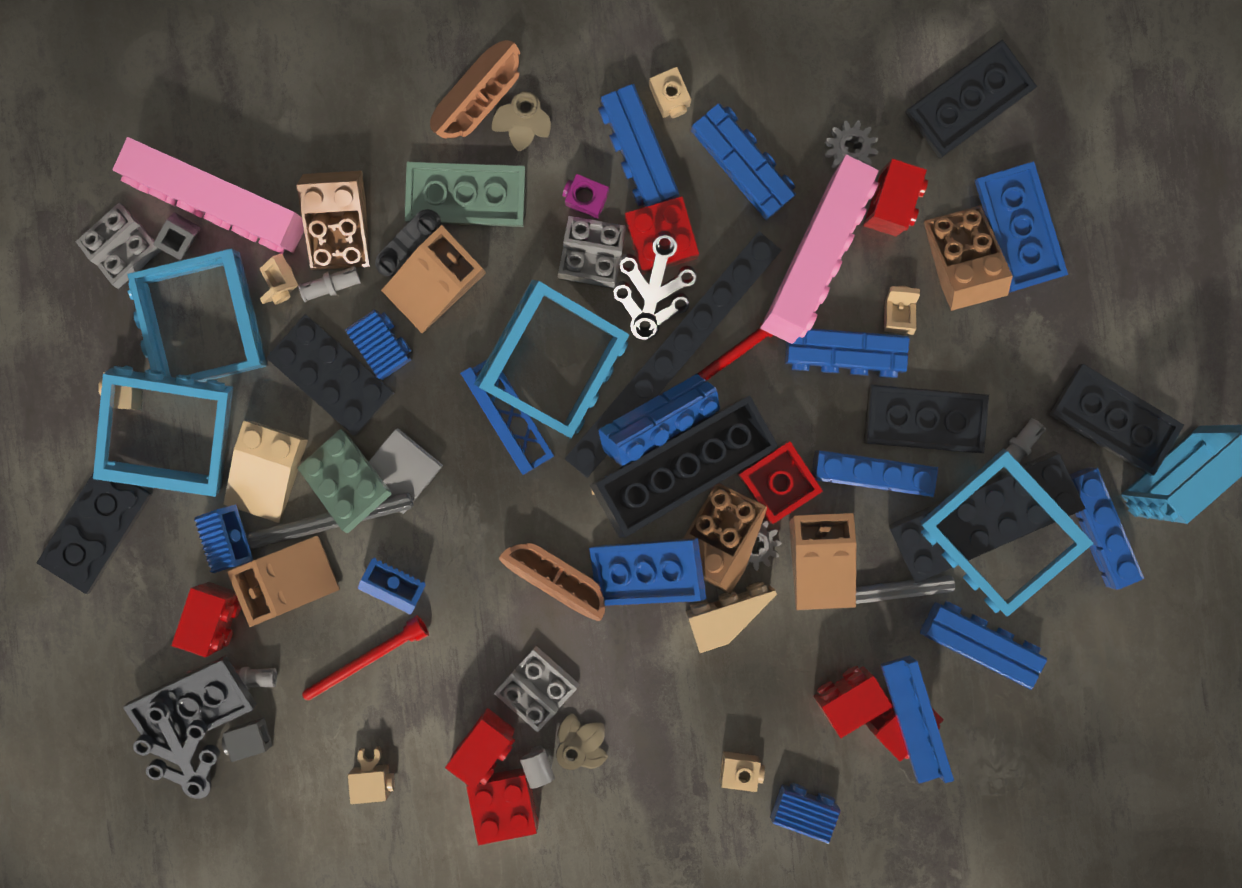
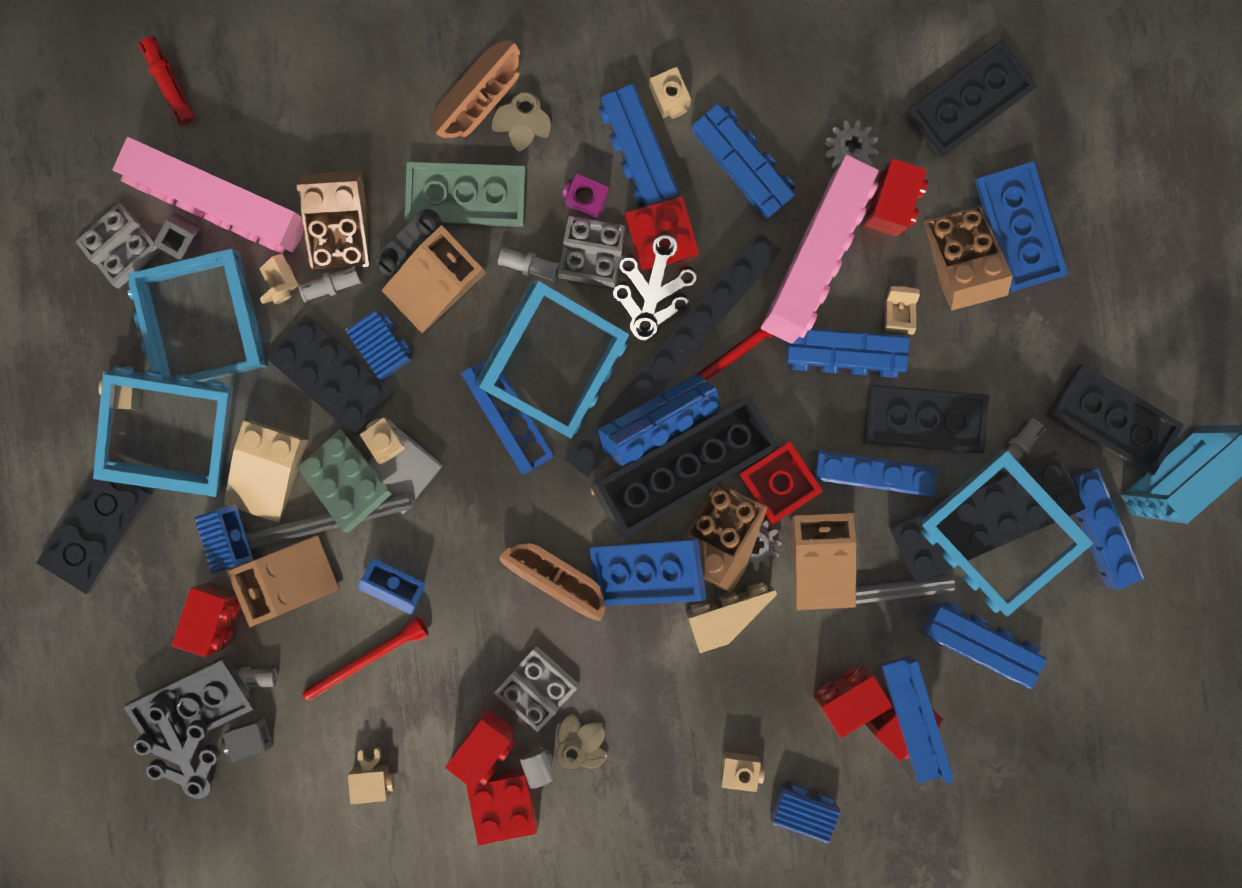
none -> red pin [138,36,195,126]
none -> tan bracket [360,418,406,465]
none -> light grey pin [498,247,560,282]

